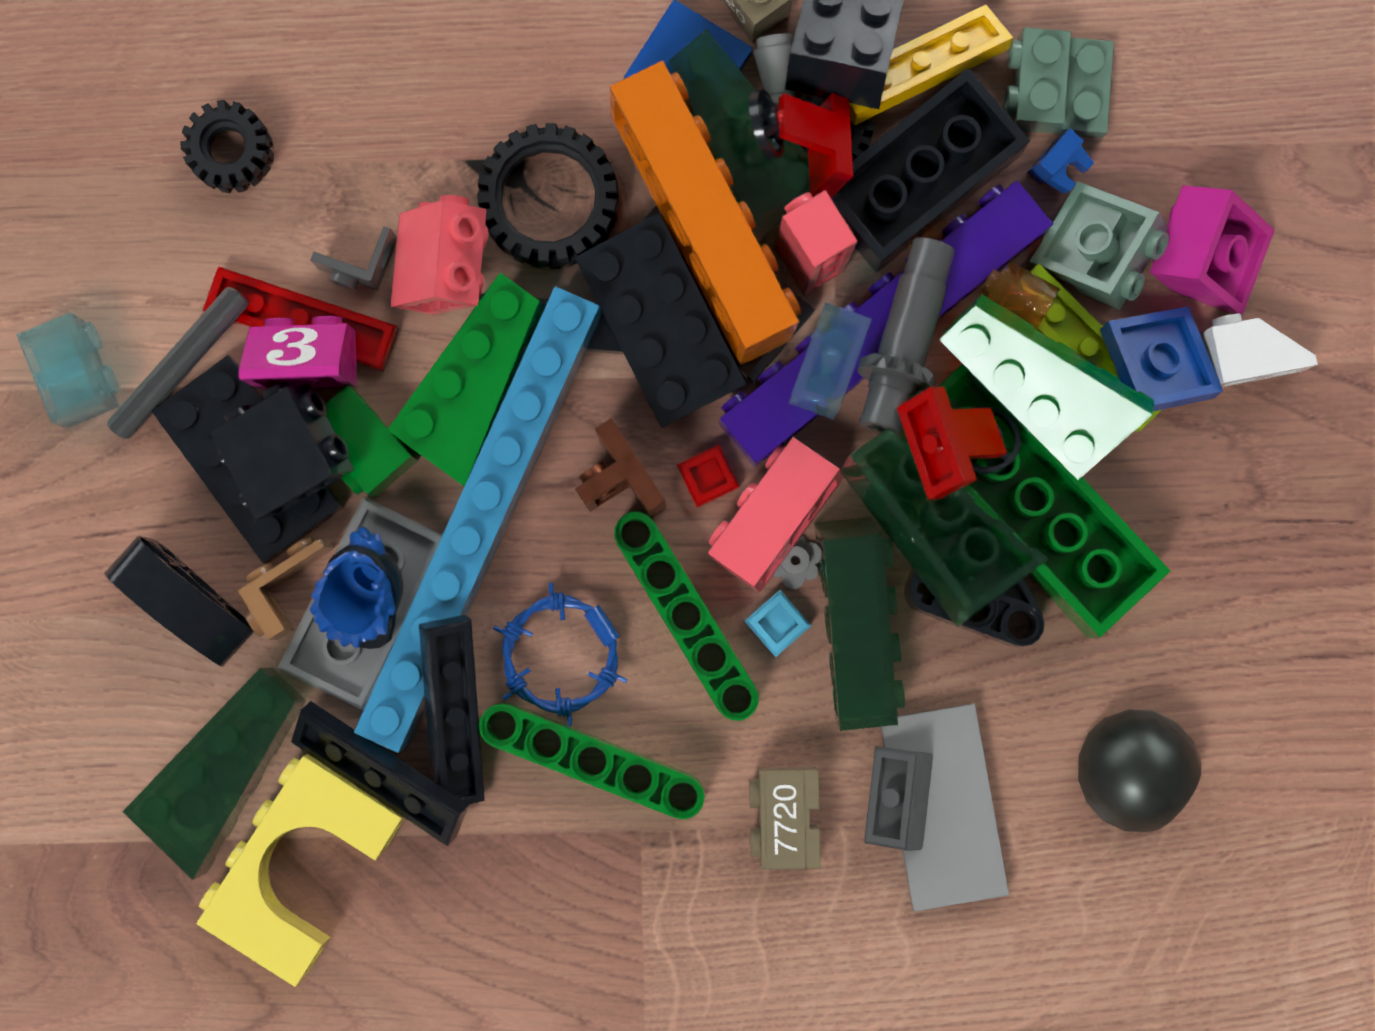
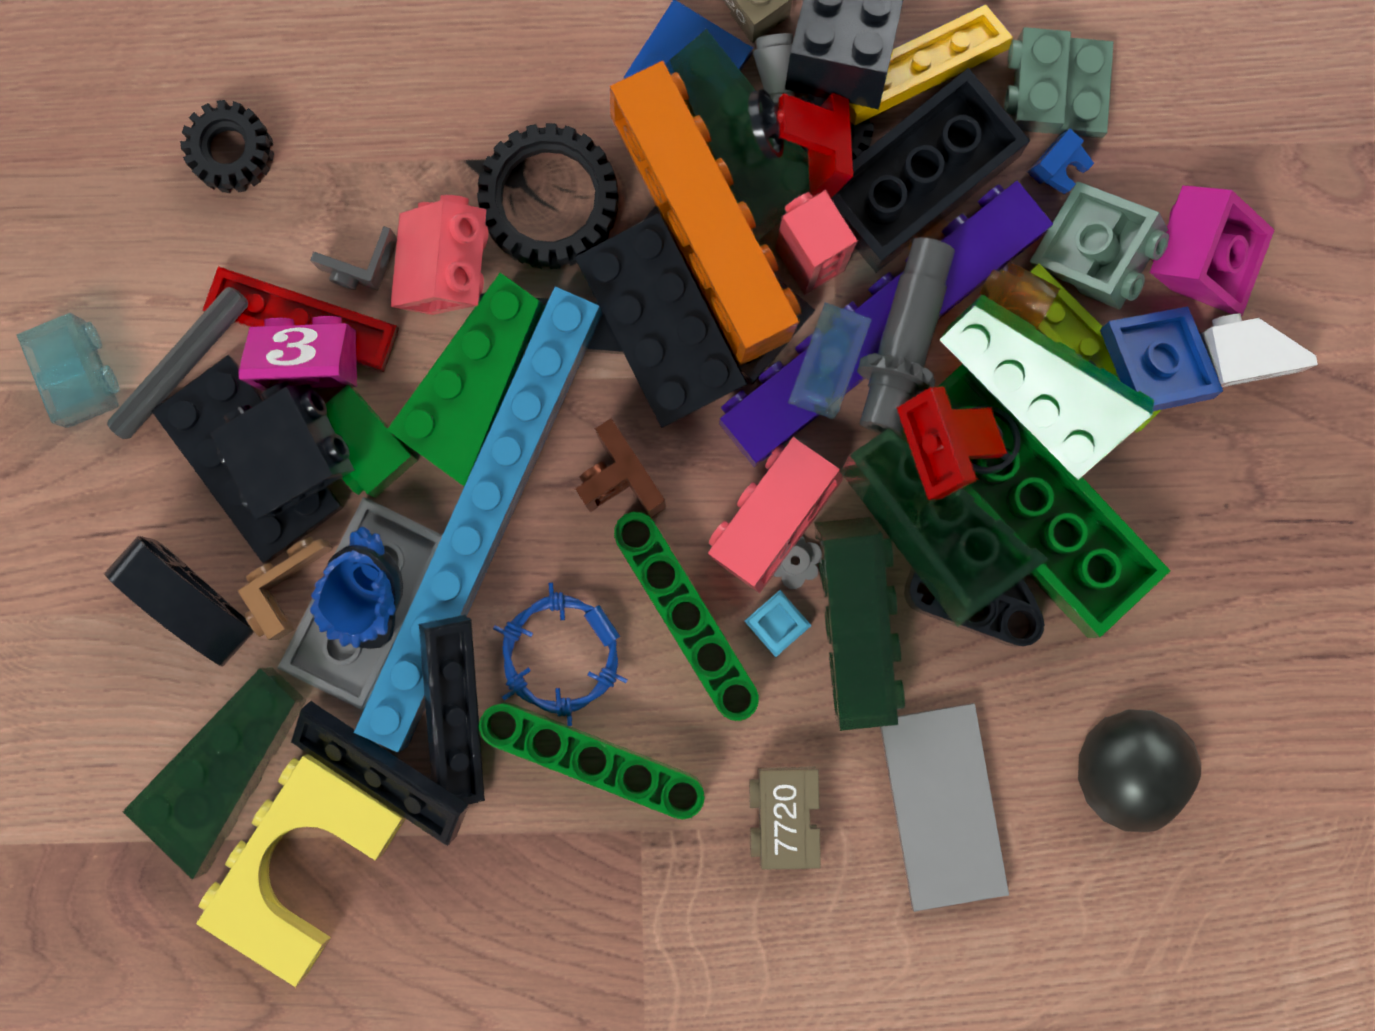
red tile [676,445,740,508] -> none
dark grey slope [864,746,933,851] -> none

